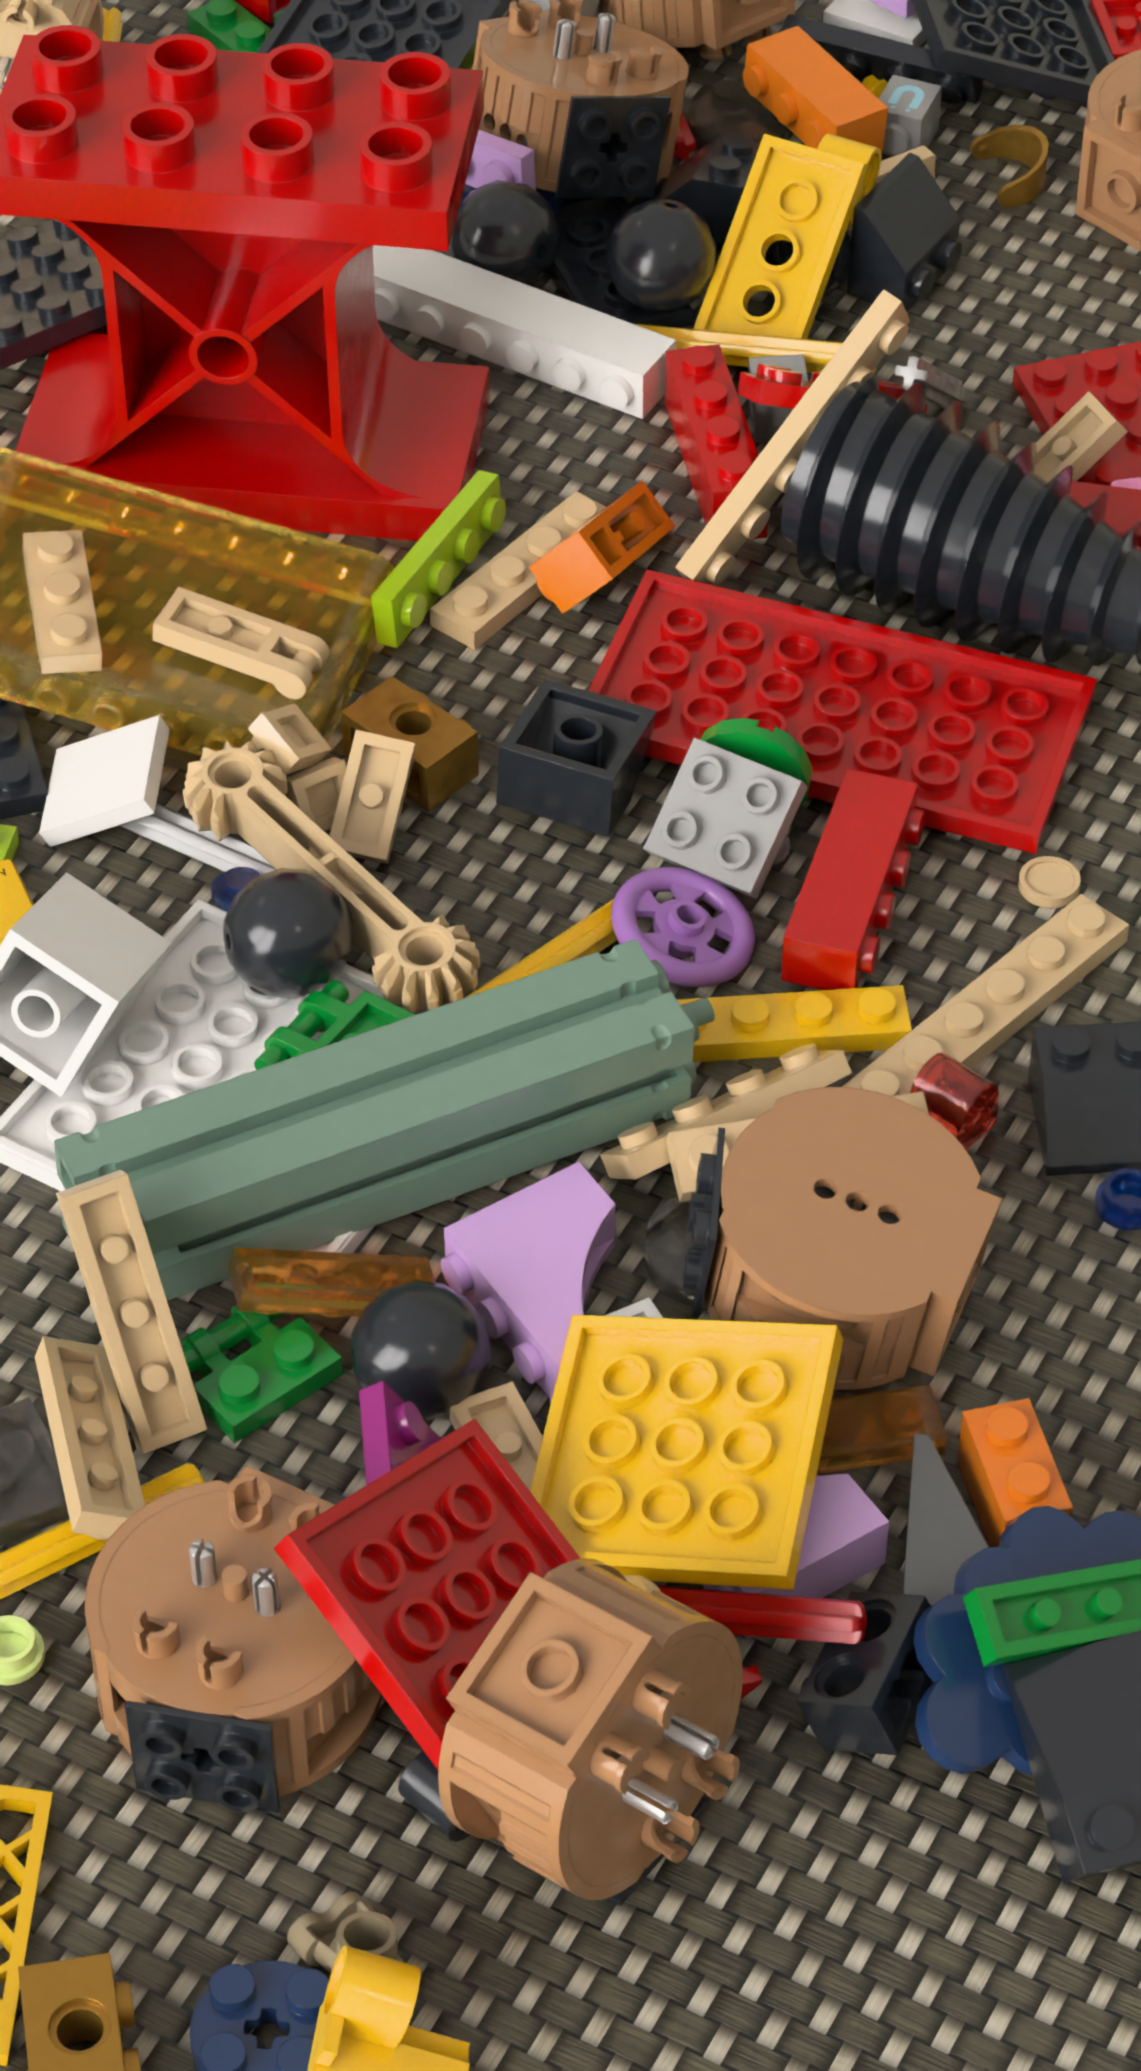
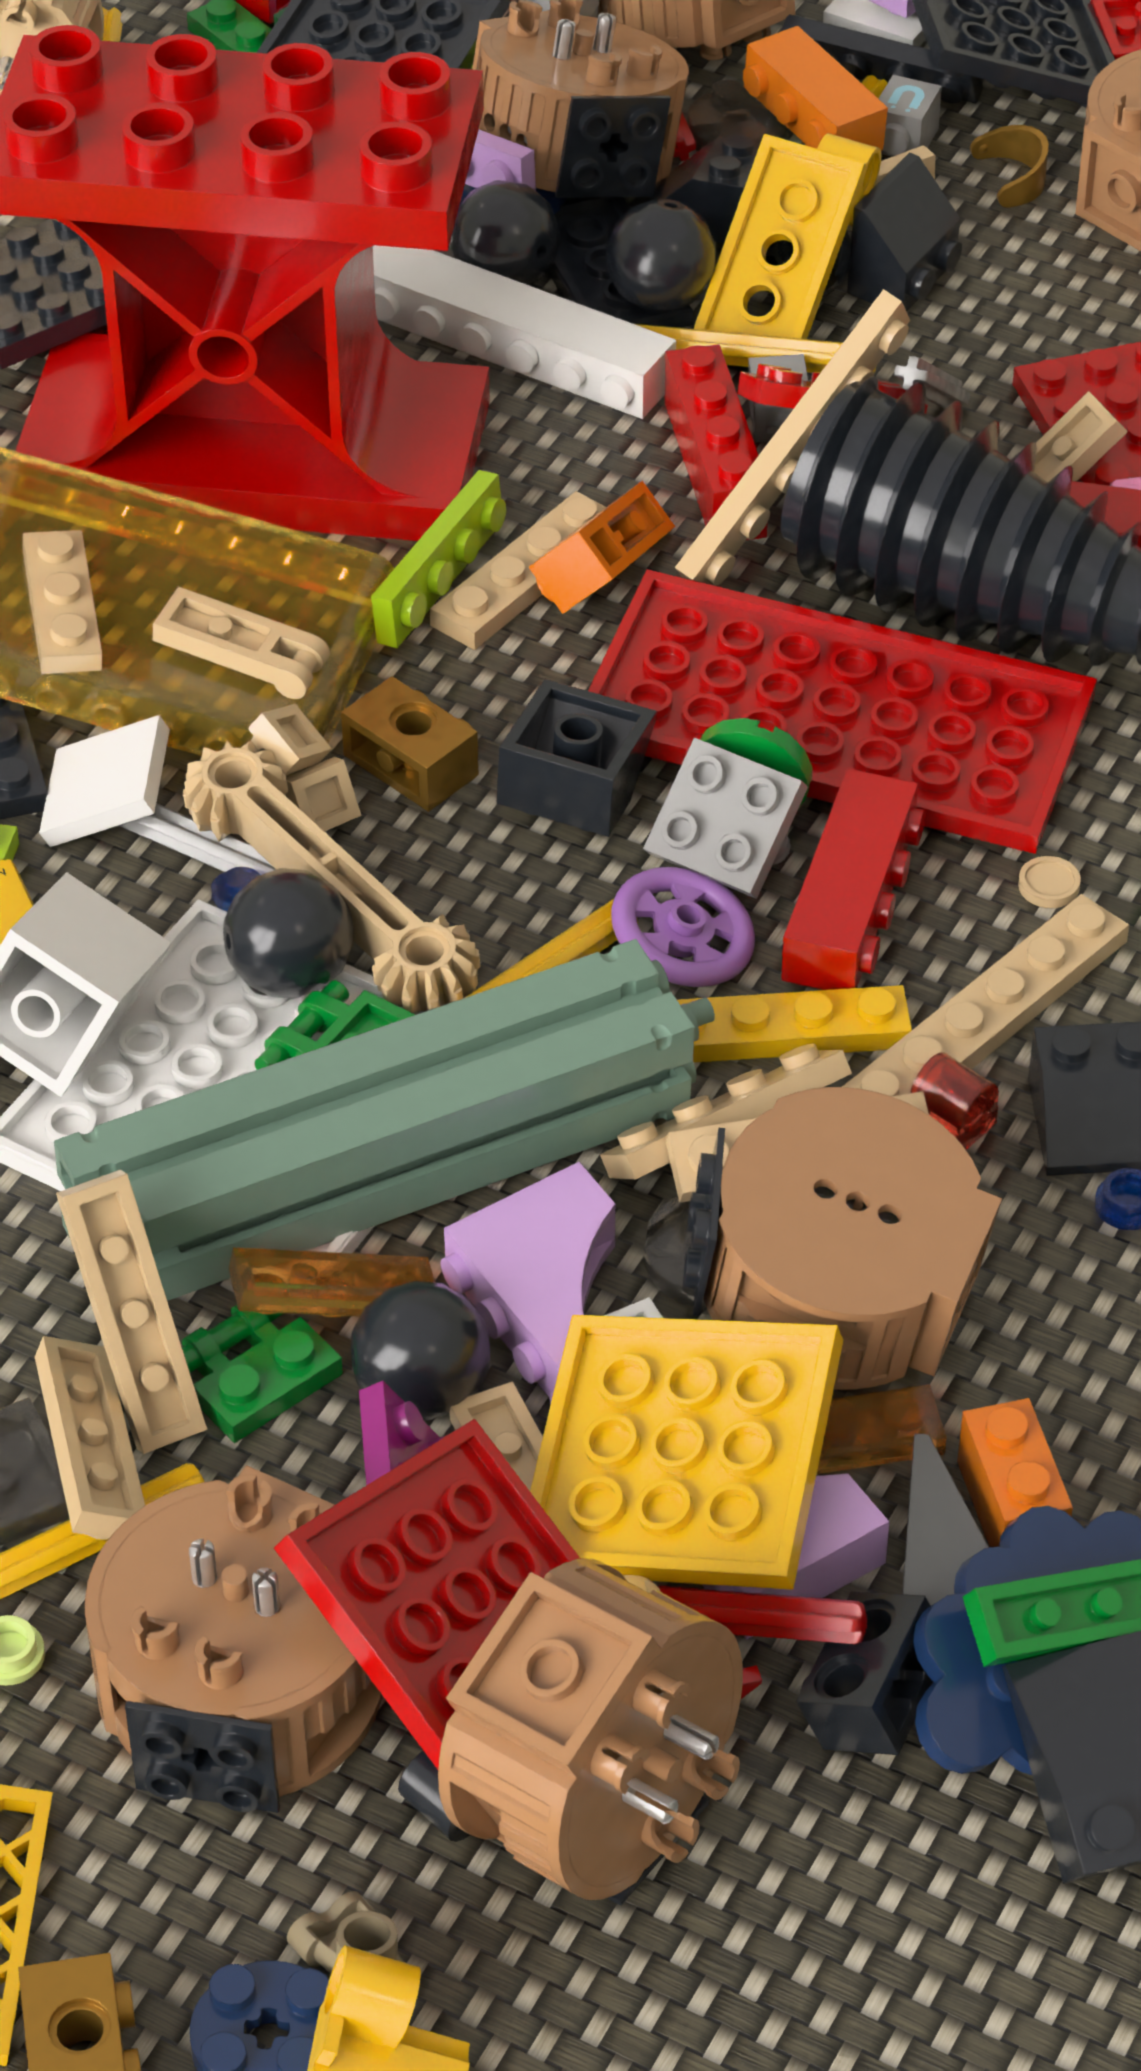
tan plate [330,730,417,864] -> none

